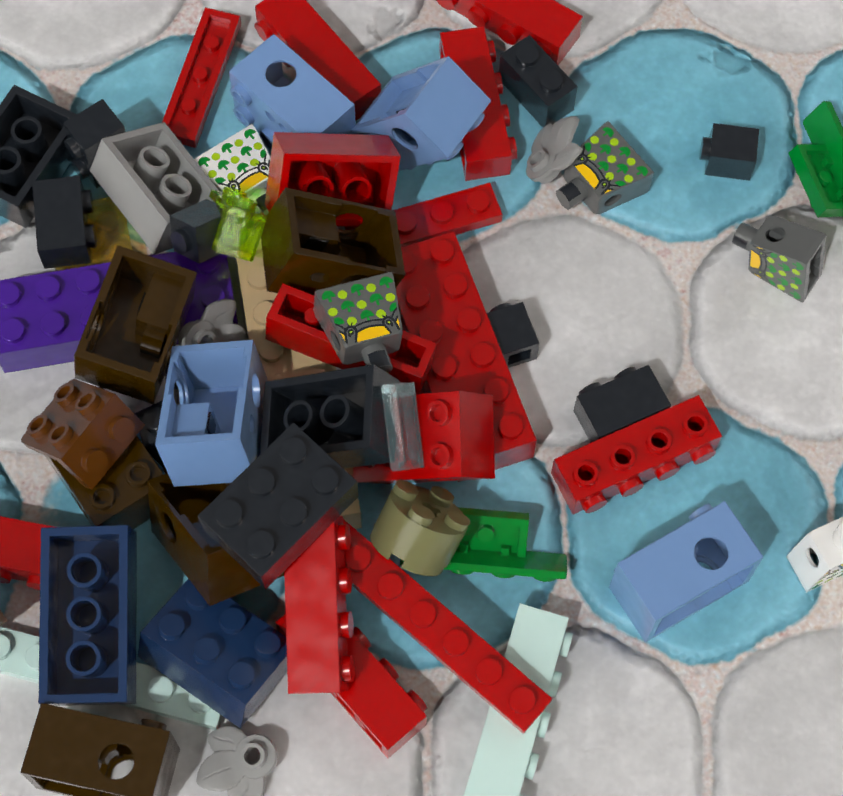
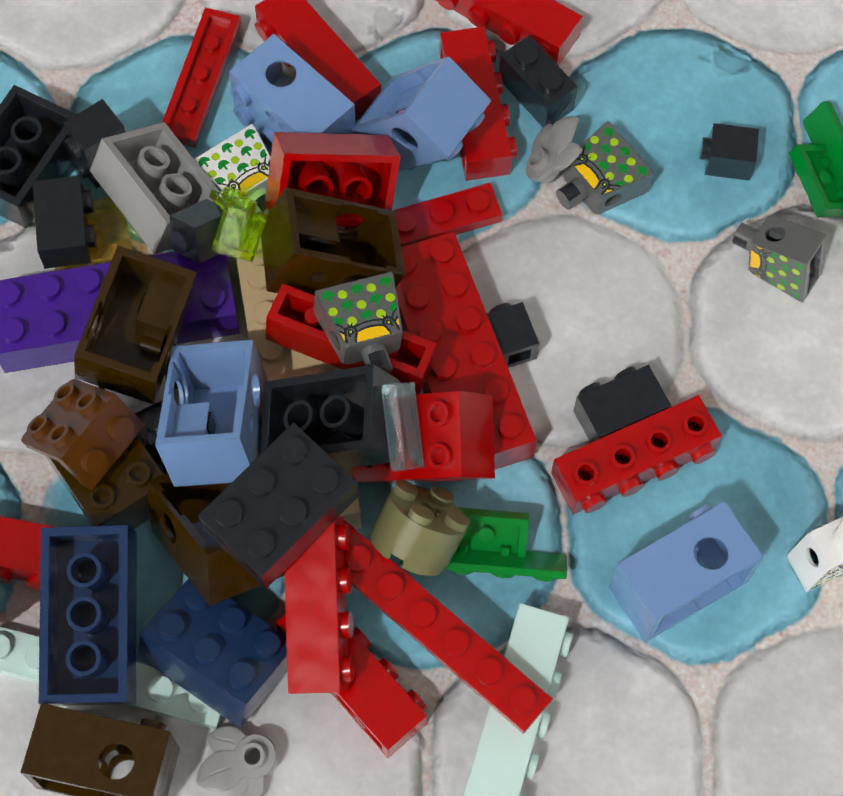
light grey plate [178,299,249,346] -> none

